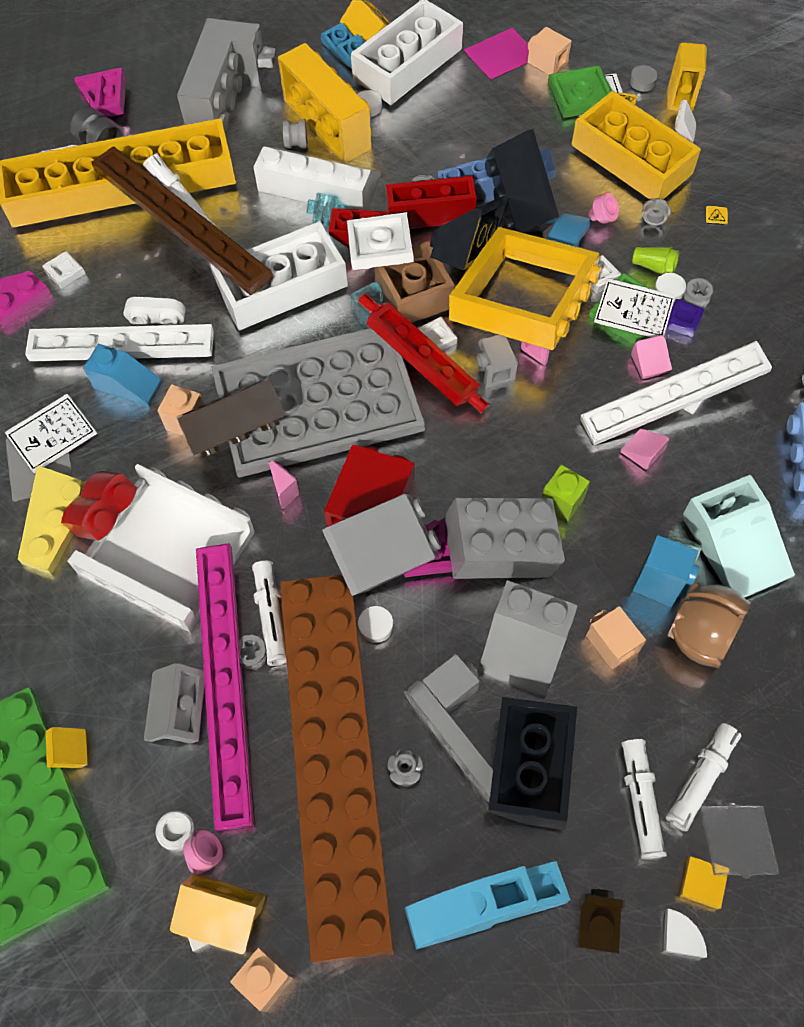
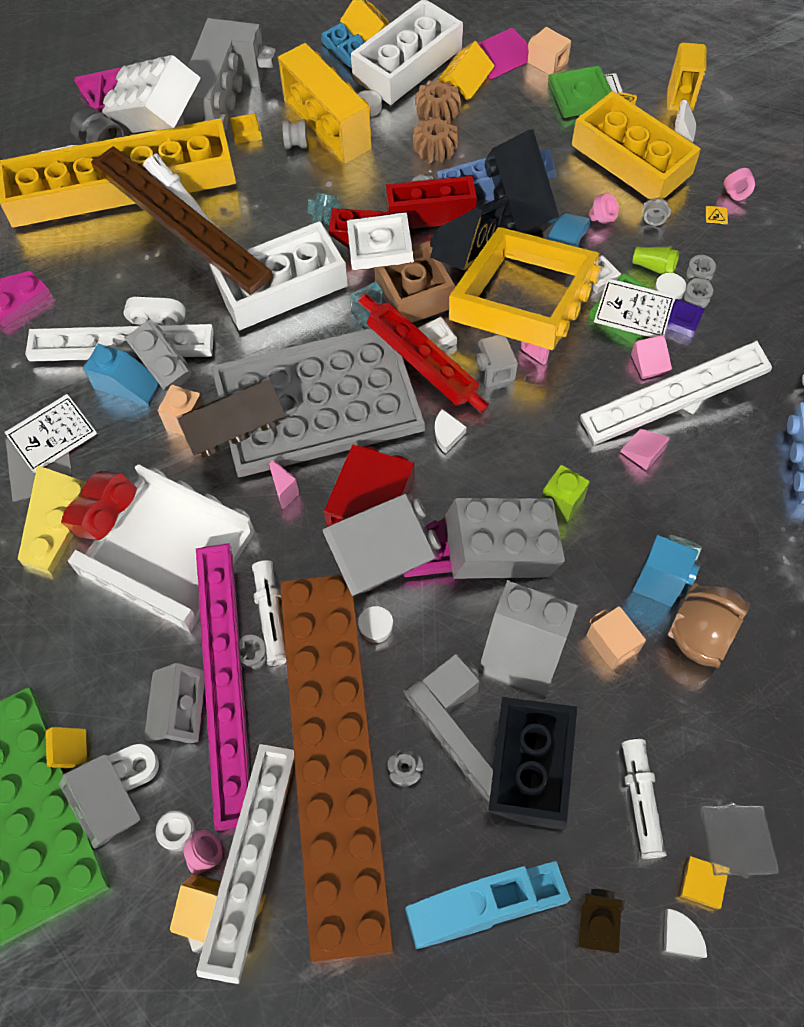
white tile [43,250,85,290] -> none
light nougat brick [230,948,293,1012] -> none
white slope [253,146,381,210] -> none
light grey tile [629,65,658,92] -> none
white pin [665,723,742,832] -> none
light aqua slope [682,475,795,598] -> none
none -> light grey panel [59,754,140,850]
none -> white brick [101,55,200,133]
none -> white plate [108,744,159,792]
none -> light grey brick [125,320,195,391]
none -> white plate [197,744,295,984]
none -> yellow tile [229,113,262,145]
none -> medium nougat gear [413,115,459,164]
none -> medium nougat gear [415,79,461,121]
none -> white tile [435,409,467,454]
none -> yellow panel [436,41,494,100]
none -> light grey bush [686,255,716,282]
none -> bright pink tile [723,168,755,201]

